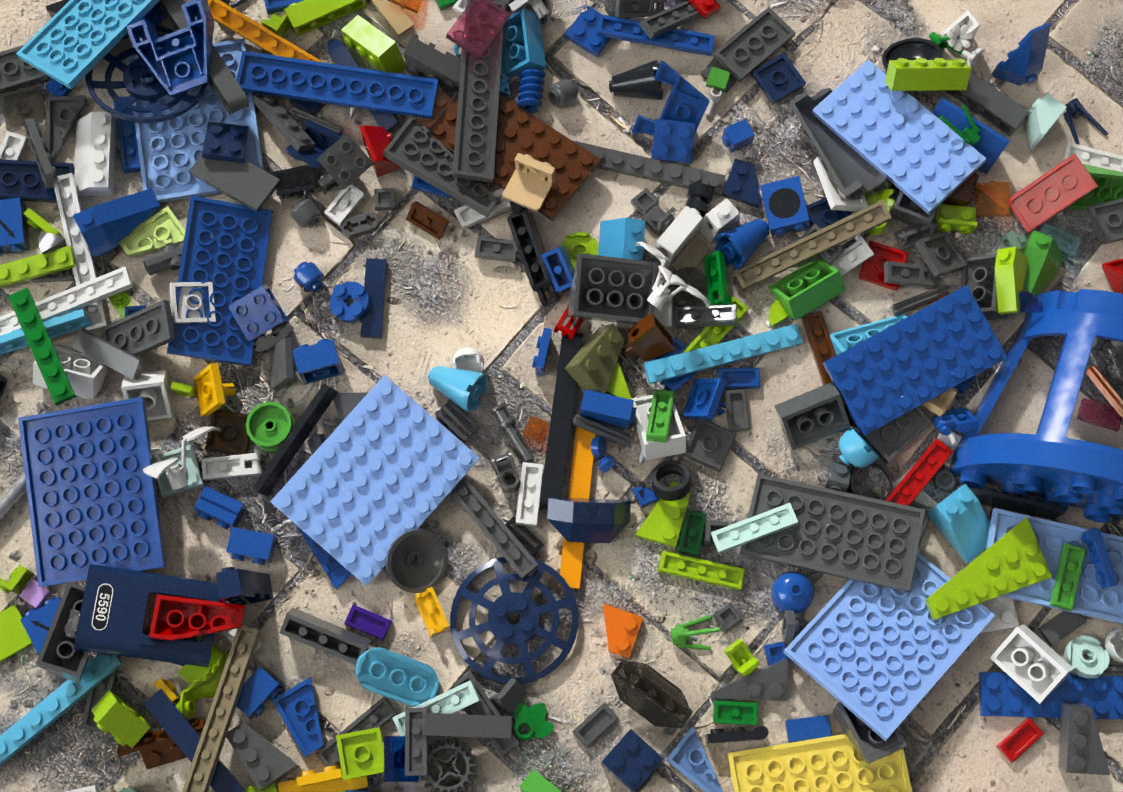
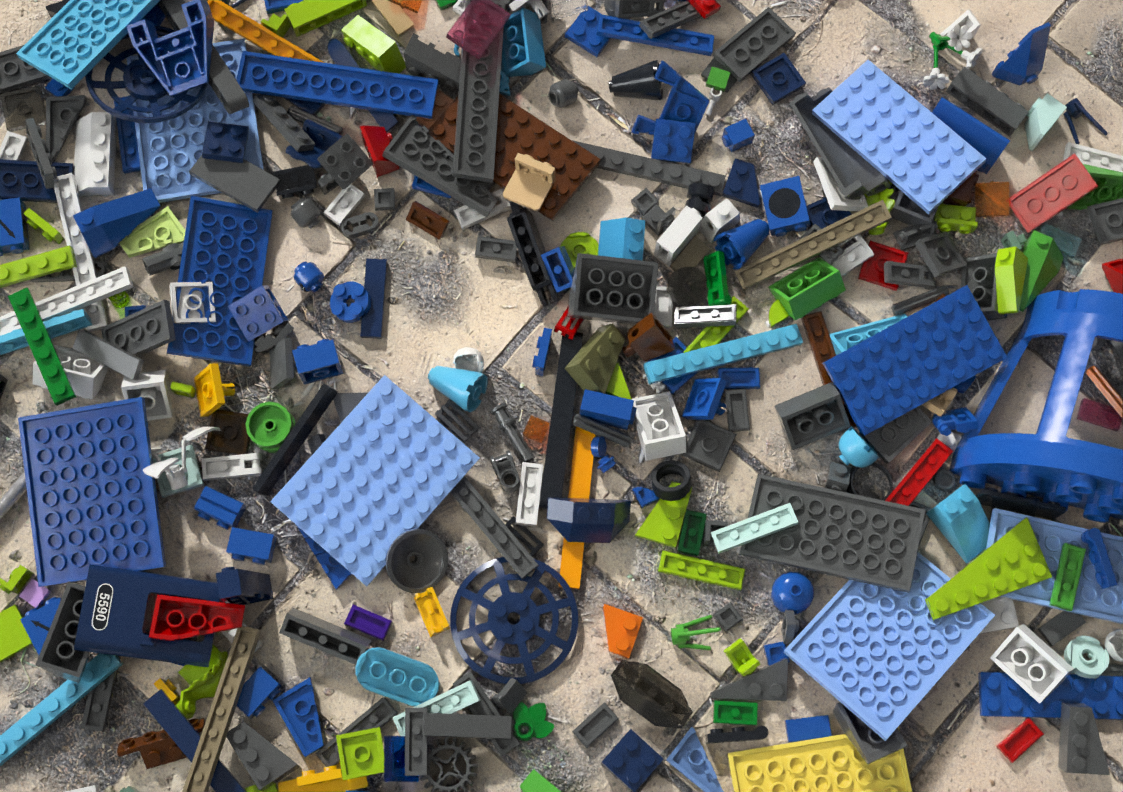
tile [38,232,66,255] -> none
clear tile [66,609,80,638] -> none
lime brick [91,690,150,748] -> none
blue piece [517,69,546,113] -> none
white plant [636,242,710,309] -> none
bright green tile [646,390,675,443] -> none
black dish [882,38,942,71] -> none
lime brick [885,58,971,91] -> none
green plant [939,105,980,146] -> none
clear blue tile [1019,291,1043,313] -> none

